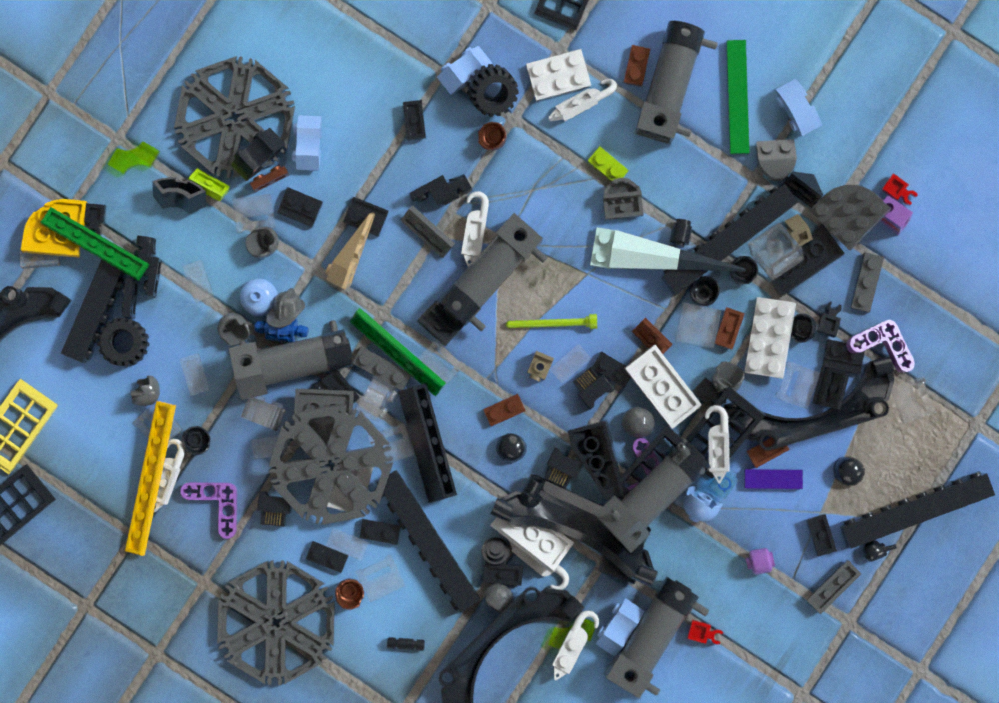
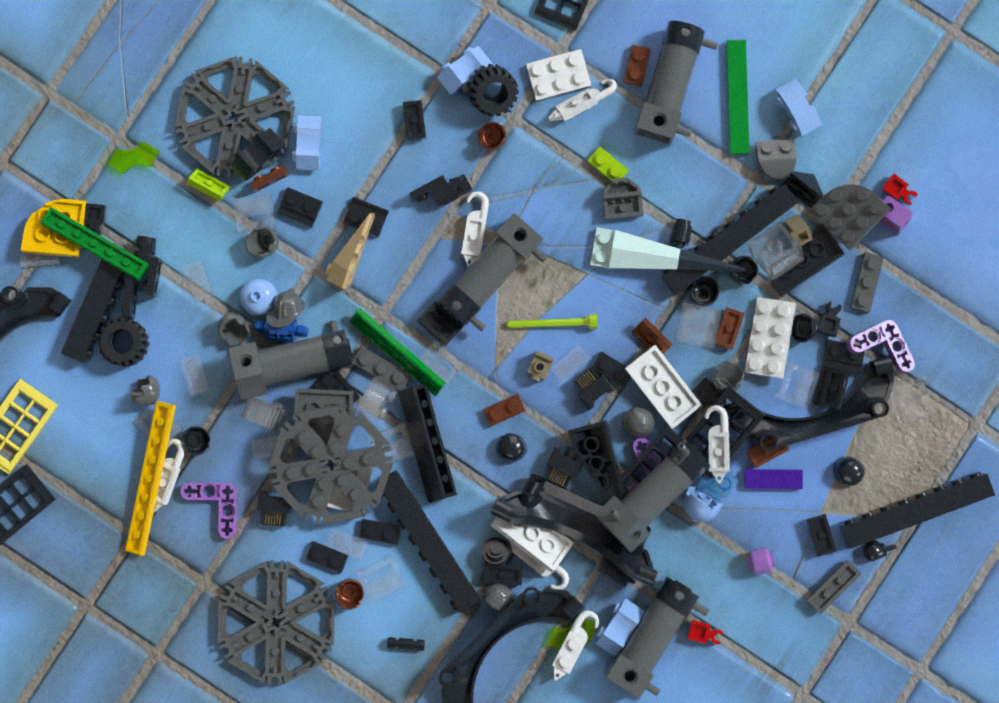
black brick [152,177,206,214] -> none
dark grey plate [400,206,455,258] -> none

